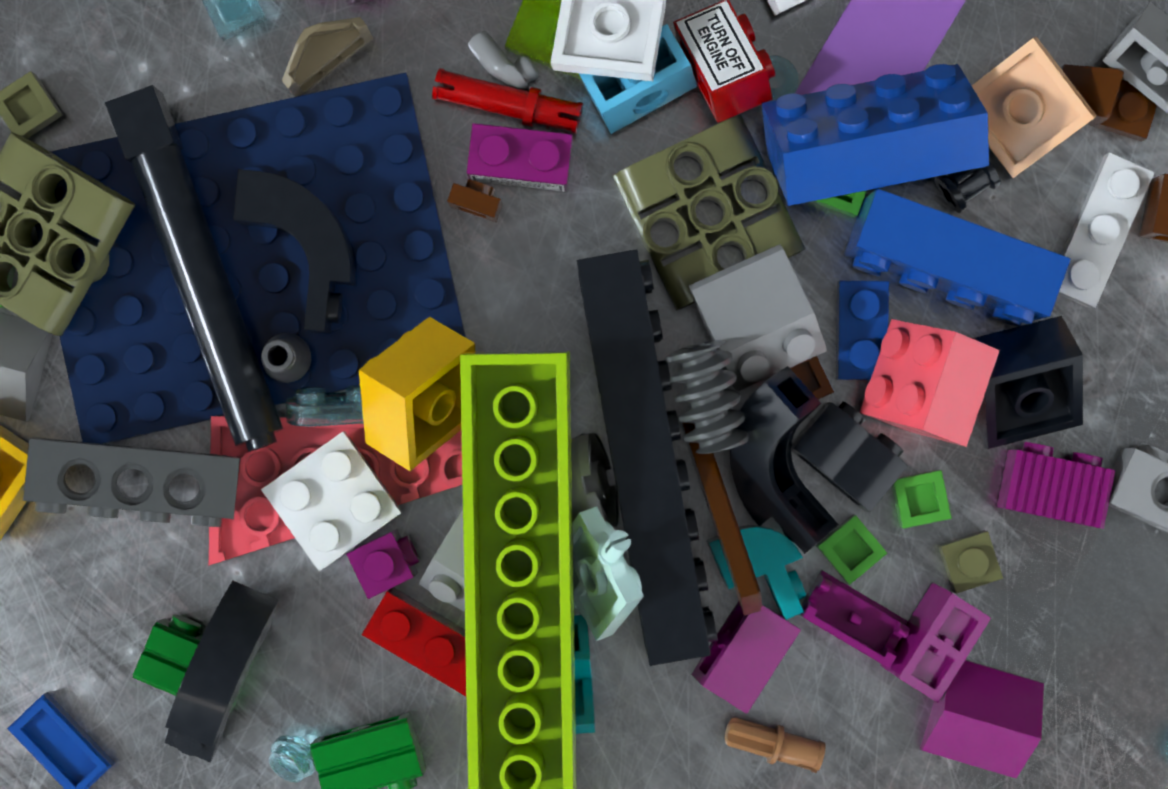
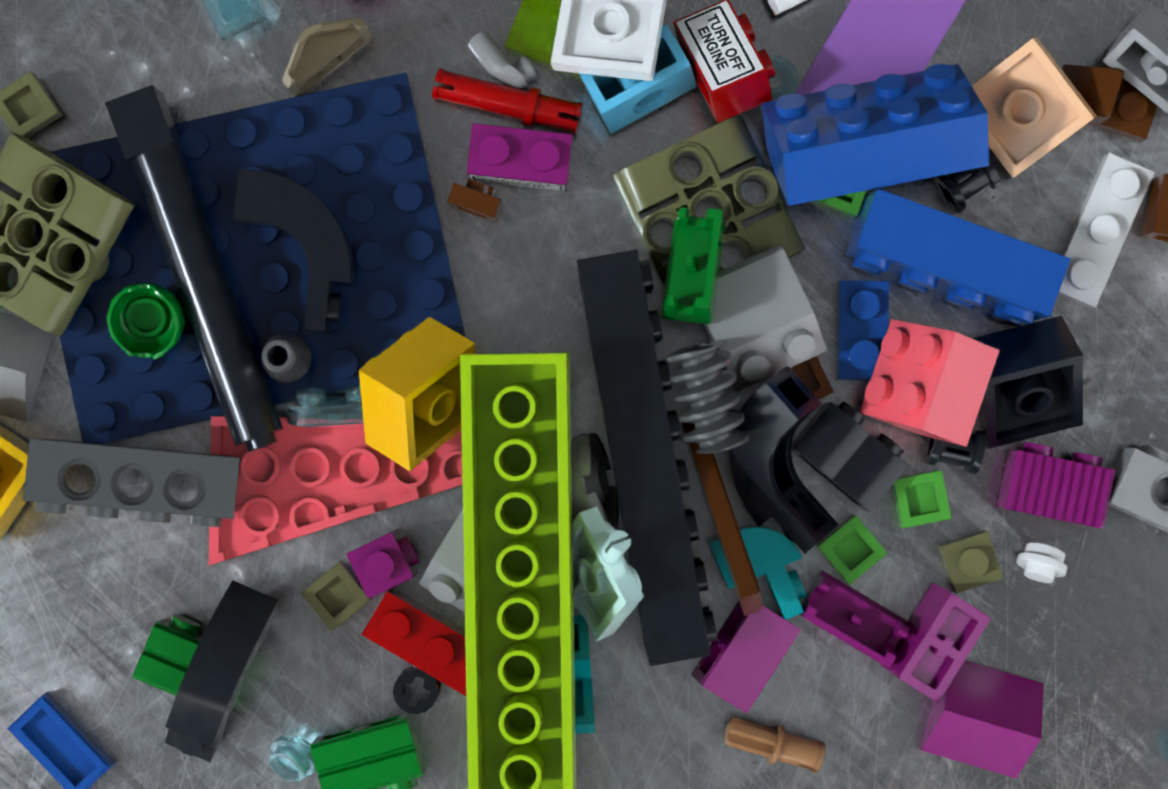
white plate [261,431,403,571] -> none
none -> green hair [106,283,185,360]
none -> olive plate [301,560,373,631]
none -> black bush [393,666,442,714]
none -> green hinge [661,208,725,324]
none -> black bush [925,430,986,475]
none -> white plate [1016,543,1067,583]

